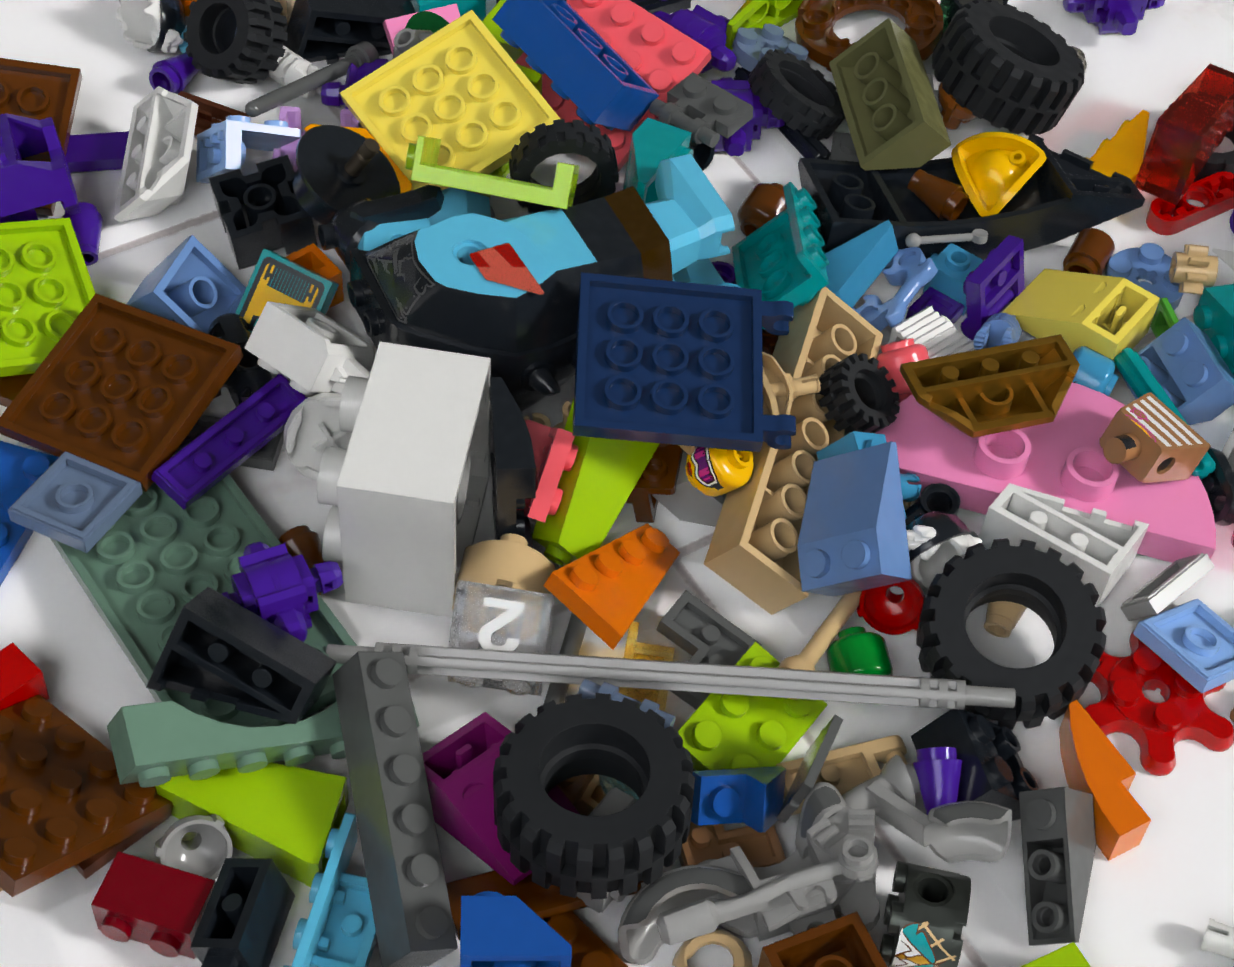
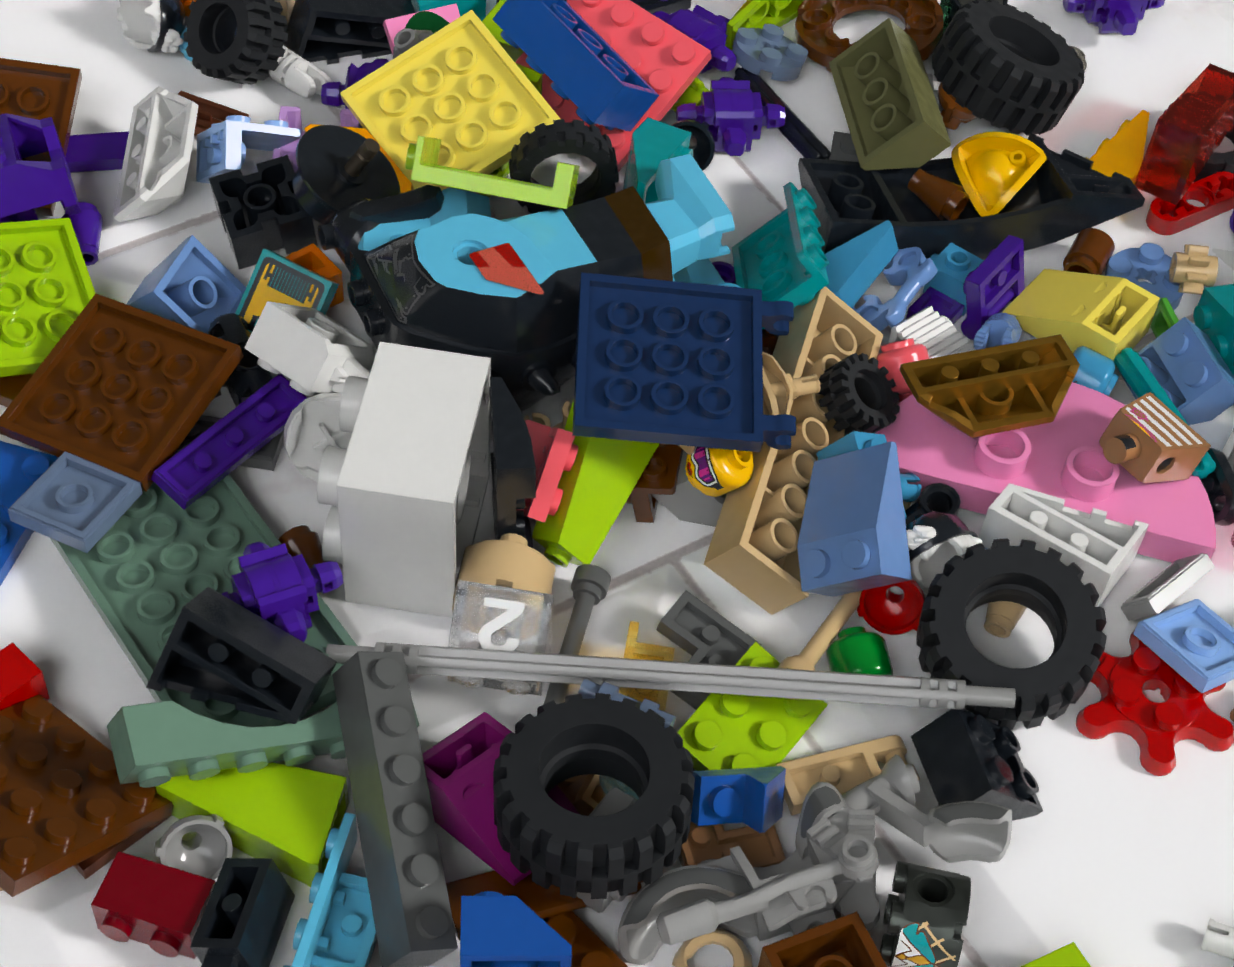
dark purple cone [149,52,201,94] -> none
dark grey piece [245,41,379,117] -> none
orange wing [543,523,680,650] -> none
dark grey plate [649,72,753,148] -> none
reddish brown head [737,183,787,237] -> none
black tyre [748,49,845,140] -> none
dark grey piece [777,715,844,823] -> none
light grey hinge [905,229,988,248] -> none
dark purple cone [912,747,963,815] -> none
dark grey slope [1019,787,1096,946] -> none
orange slope [1059,700,1151,861] -> none

